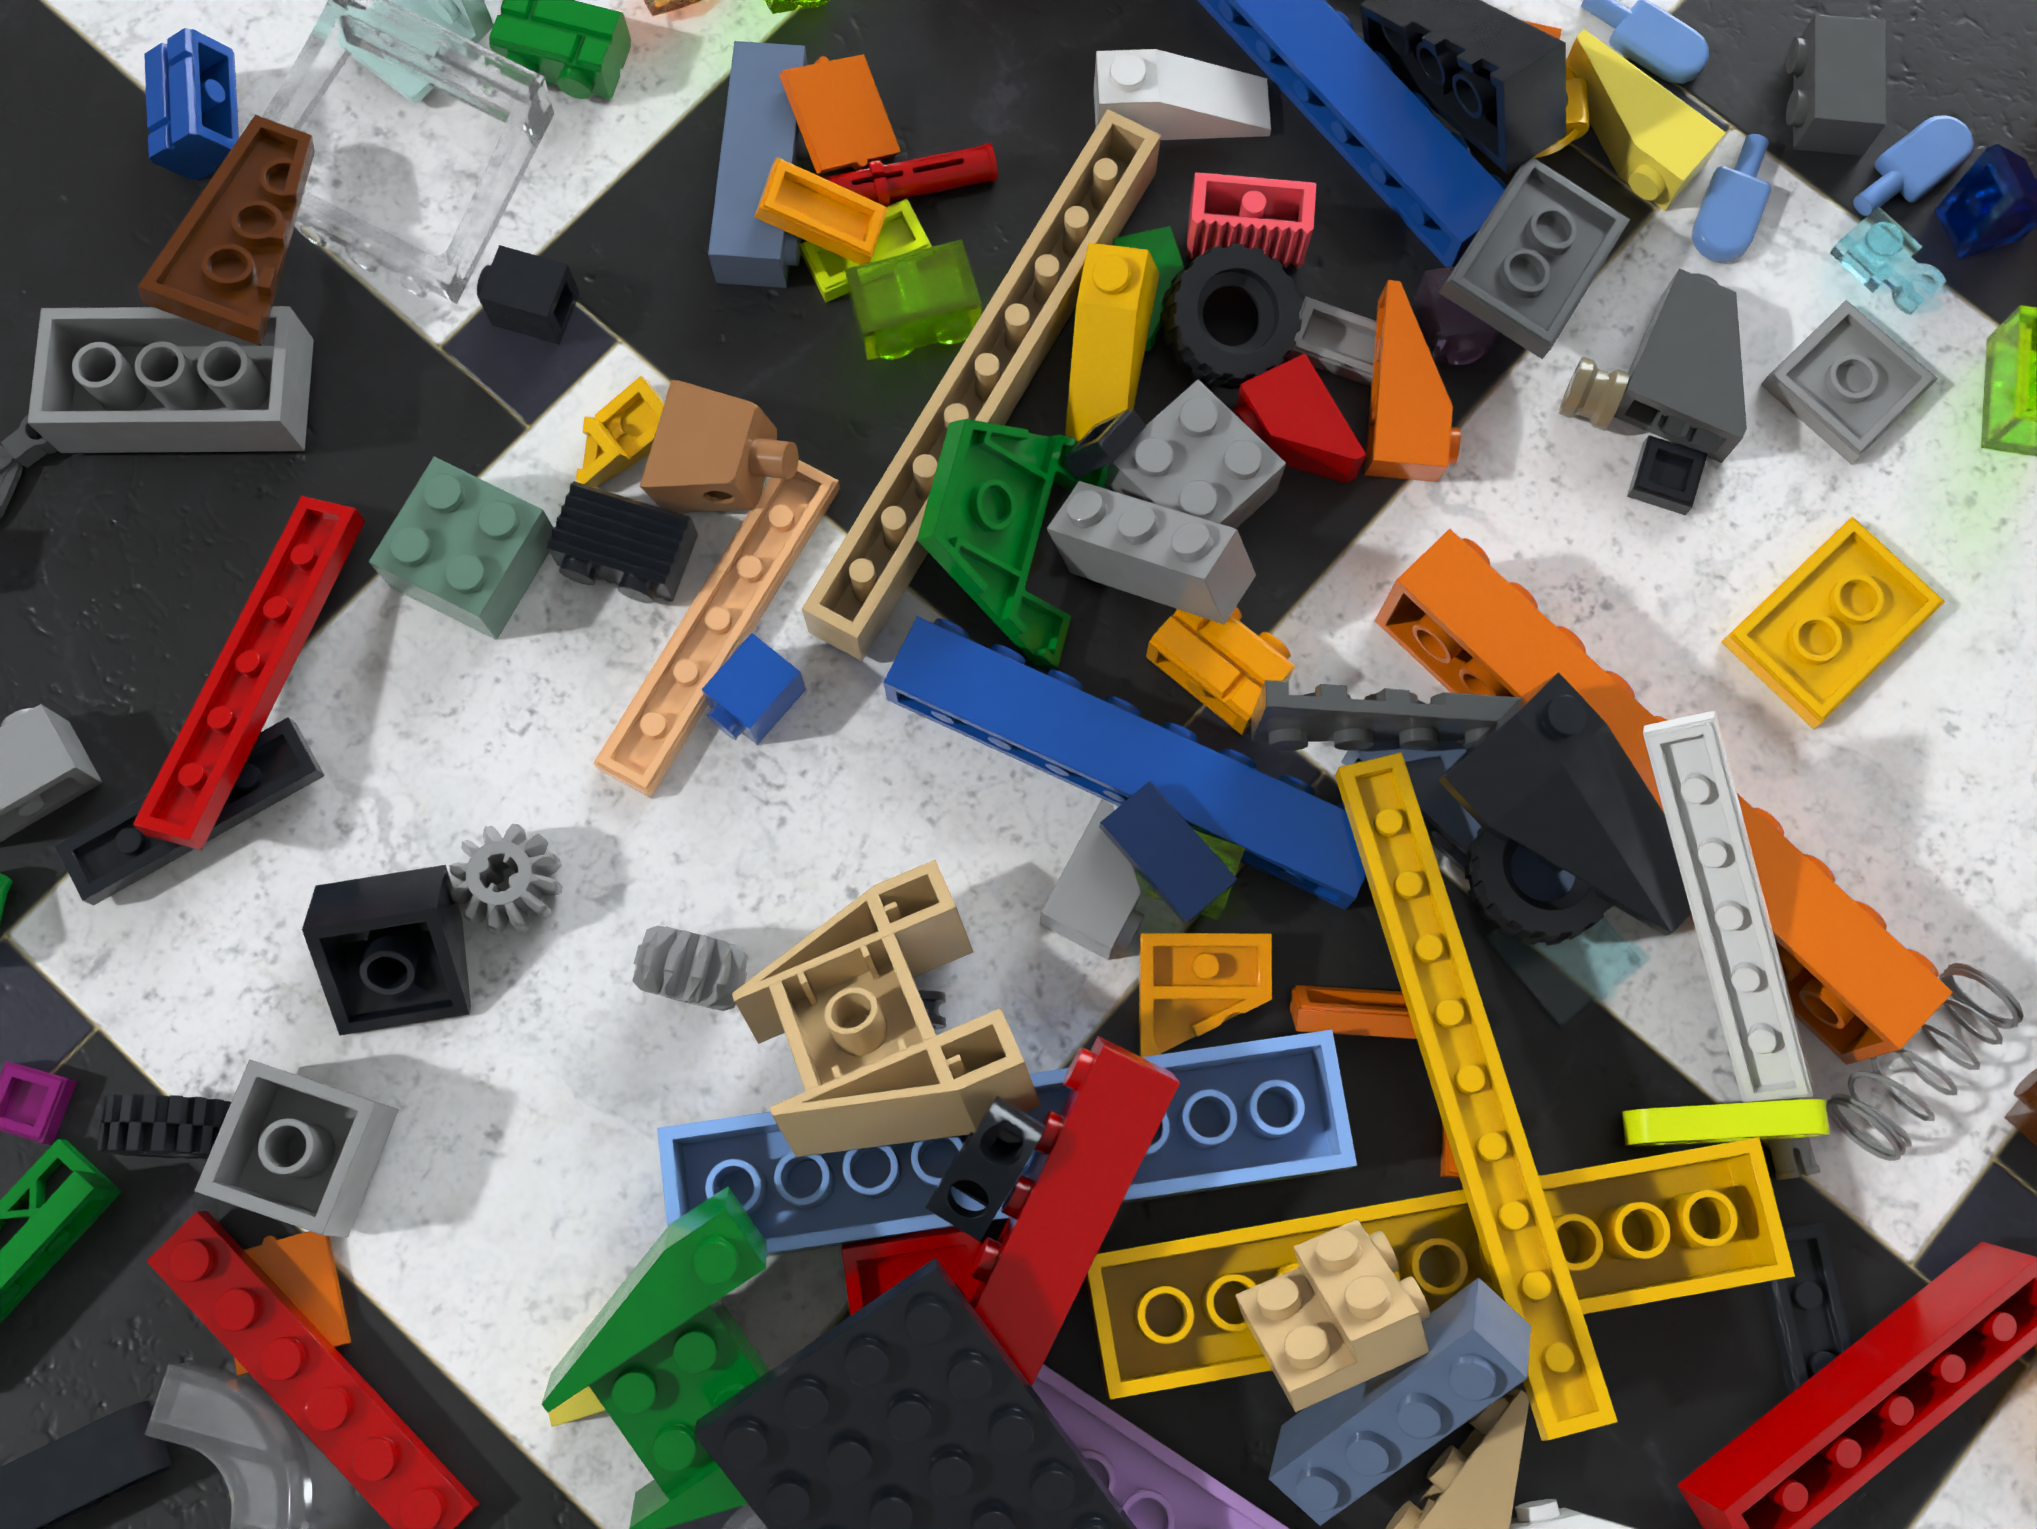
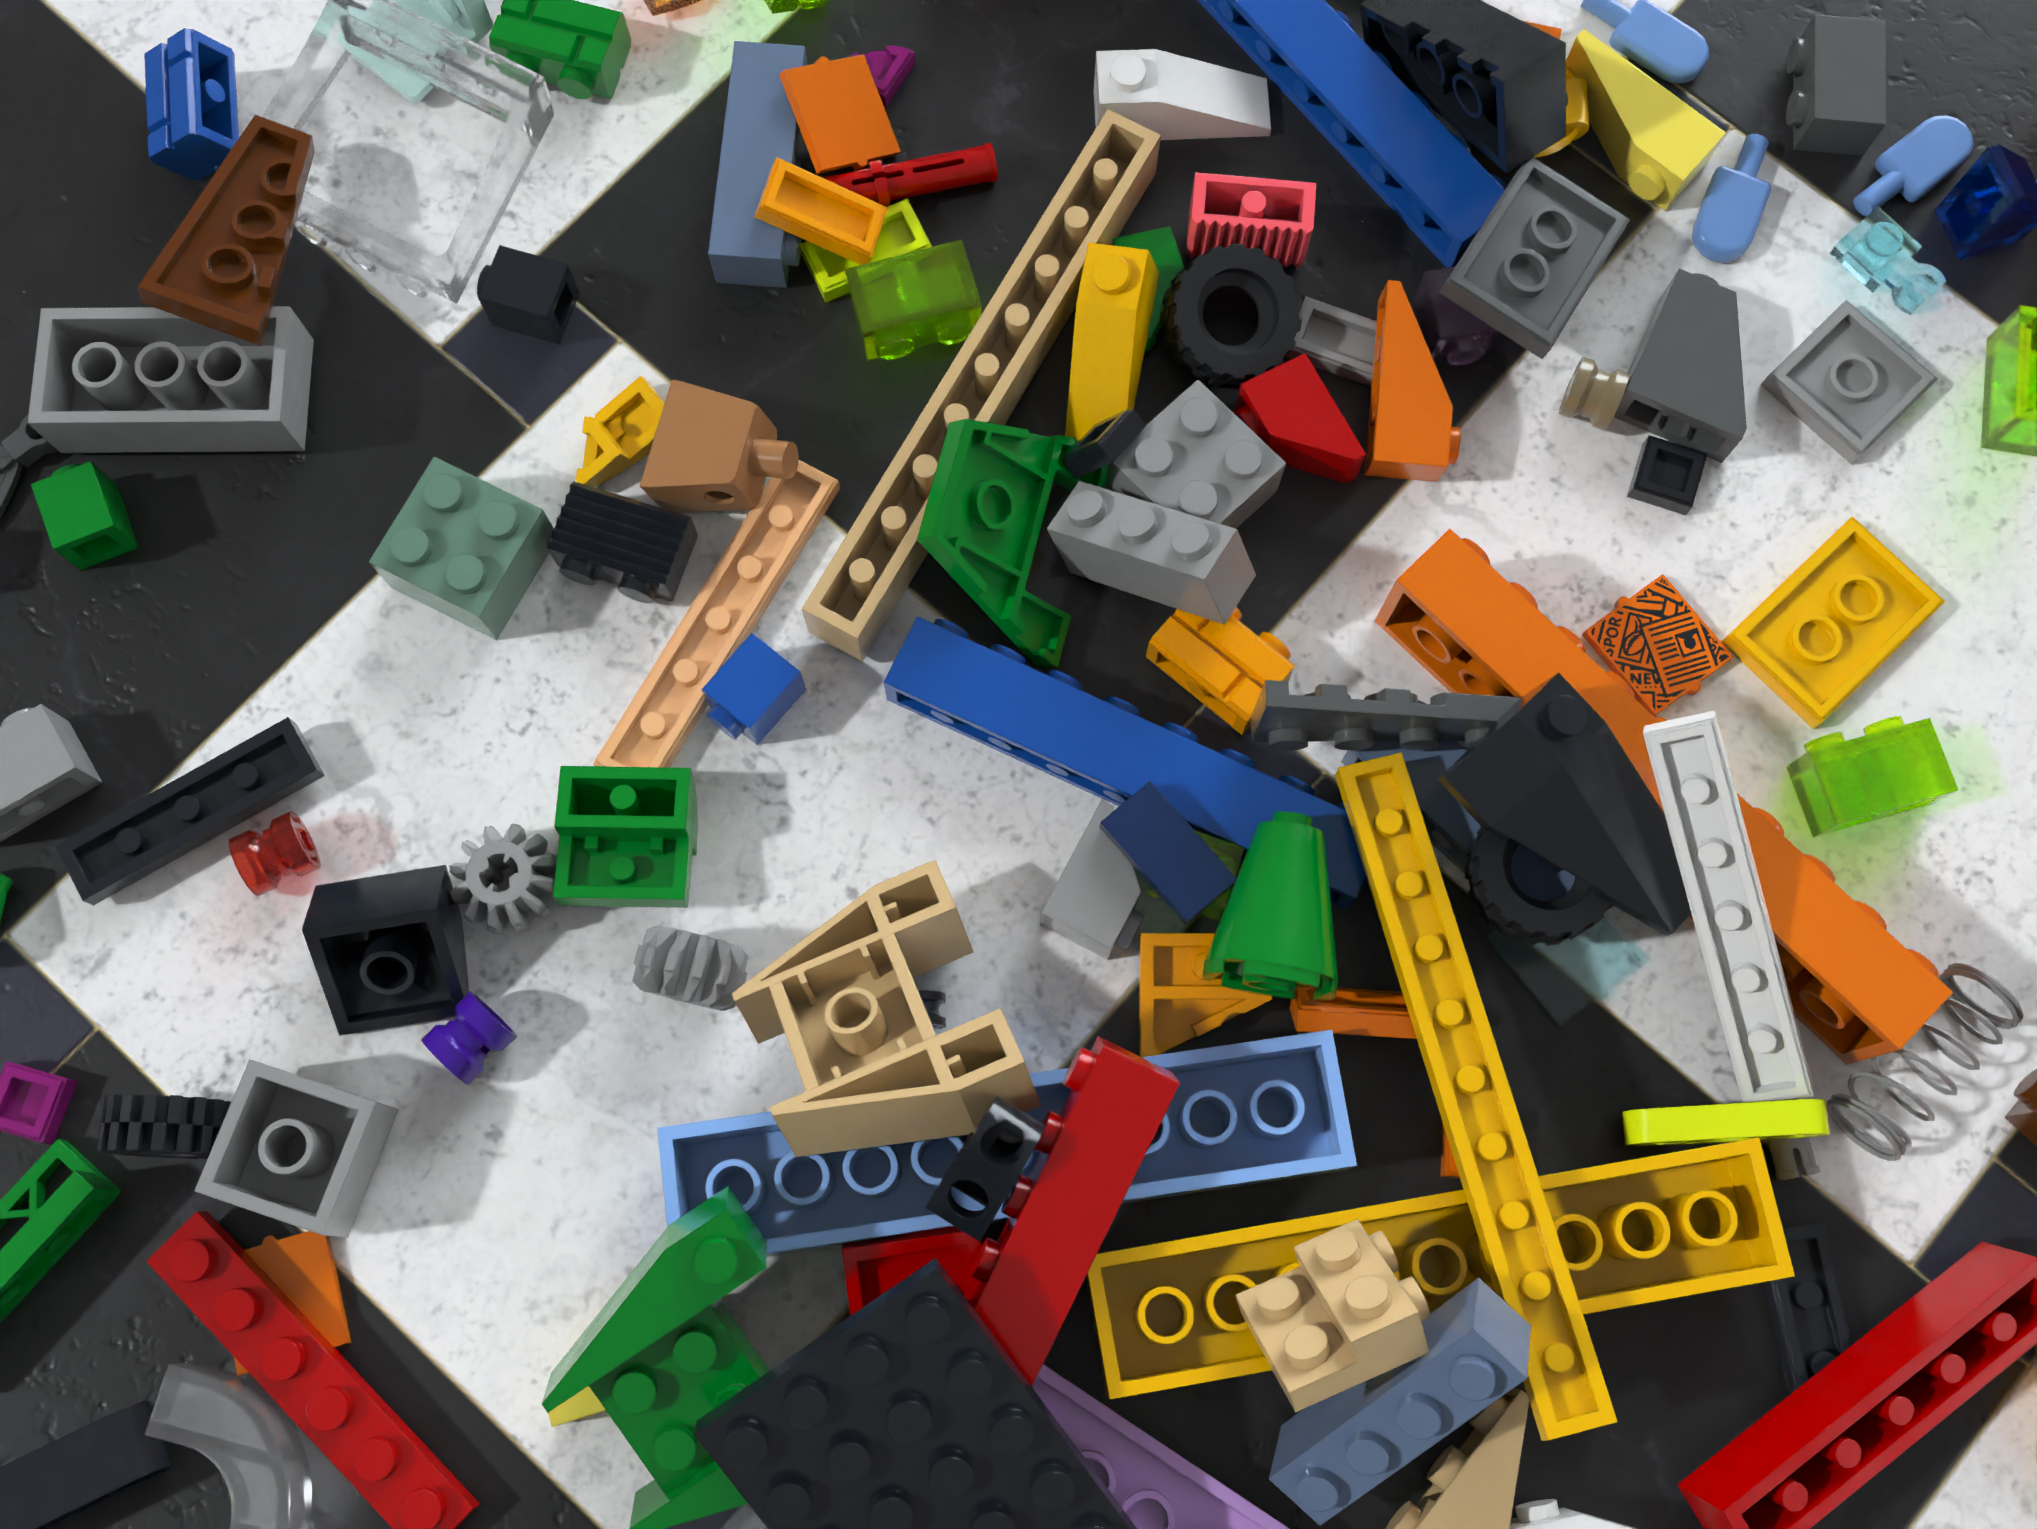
red plate [133,496,365,851] -> none
none -> green brick [31,461,139,571]
none -> clear red wheel [229,811,321,896]
none -> dark purple wheel [421,992,517,1085]
none -> green brick [553,766,698,908]
none -> magenta tile [849,45,916,107]
none -> green cone [1203,811,1338,1000]
none -> orange piece [1582,574,1733,716]
none -> clear neon green brick [1786,716,1959,838]

